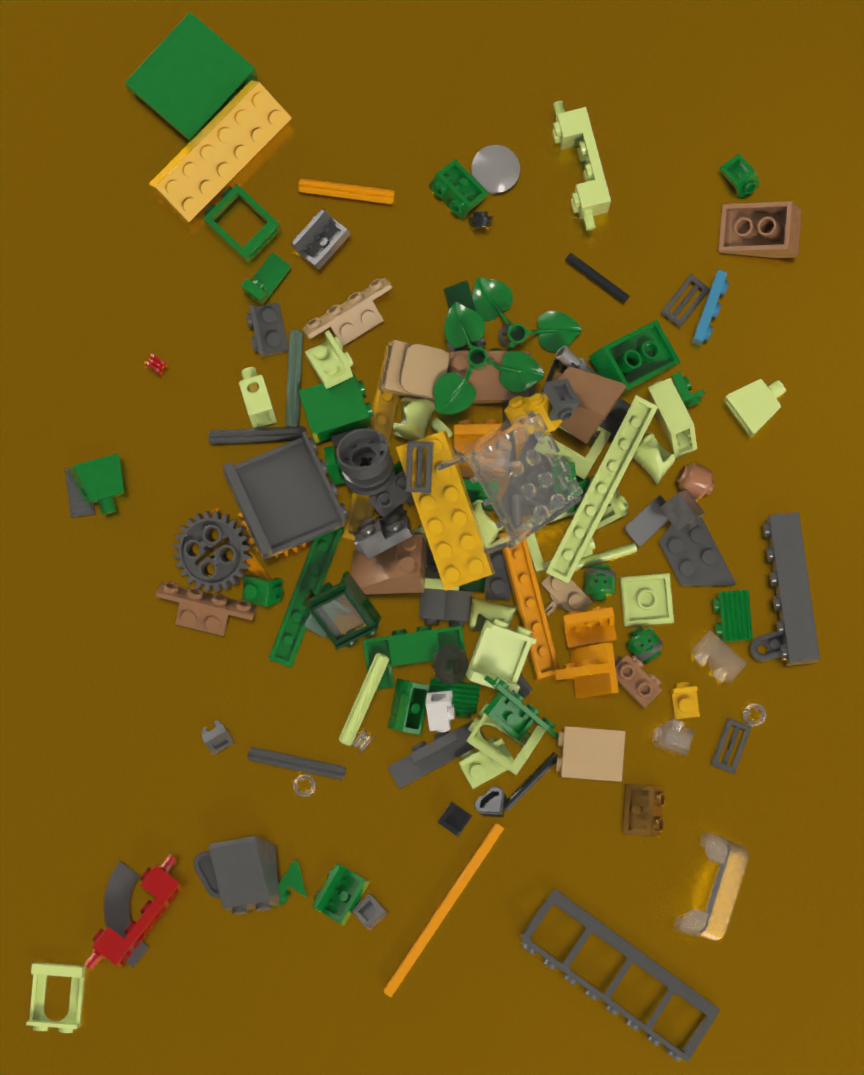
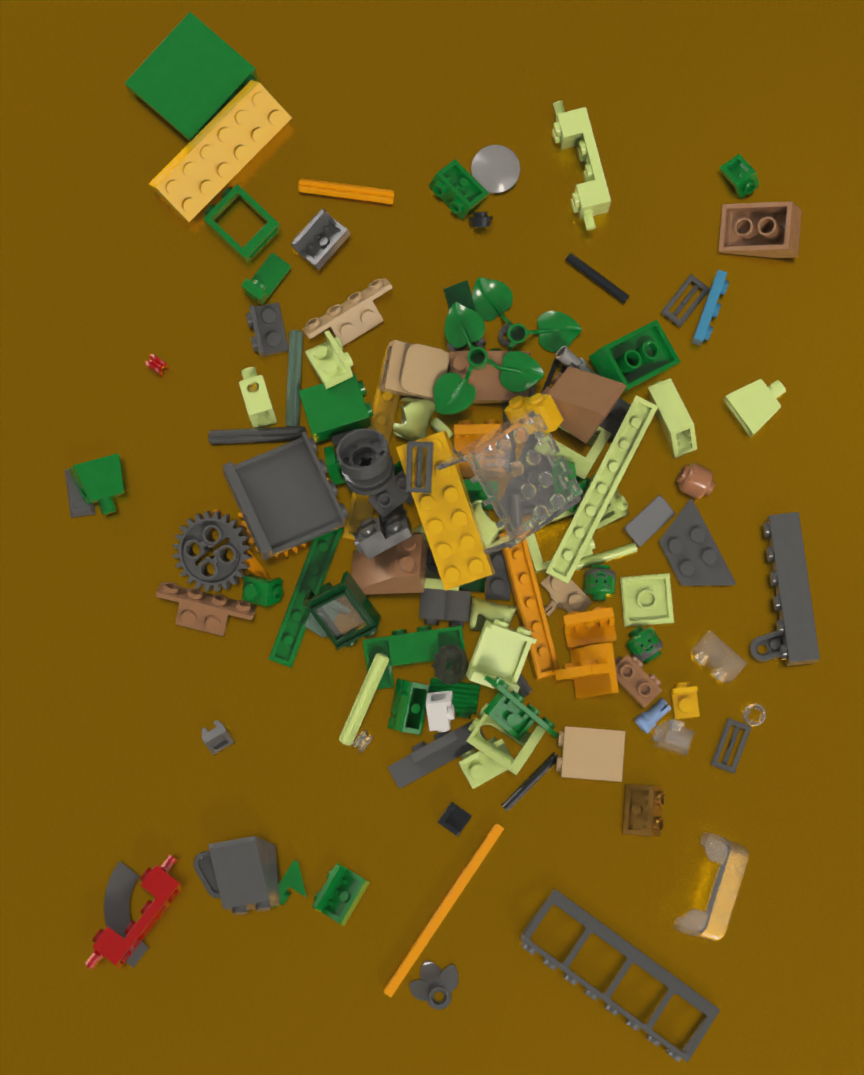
yellowish green panel [26,962,86,1033] -> none
dark grey axle [248,747,346,780] -> none
clear bush [293,774,316,797] -> none
dark grey tile [352,894,388,931] -> none
tile [475,787,506,817] -> none
dark grey bracket [543,379,580,421] -> none
yellowish green hair [632,432,676,485] -> none
flat silver brick [660,490,705,531] -> none
green bracket [670,371,705,407] -> none
green brick [713,590,753,643] -> none
none -> dark grey plate [409,960,459,1010]
none -> light blue pin [634,698,671,734]

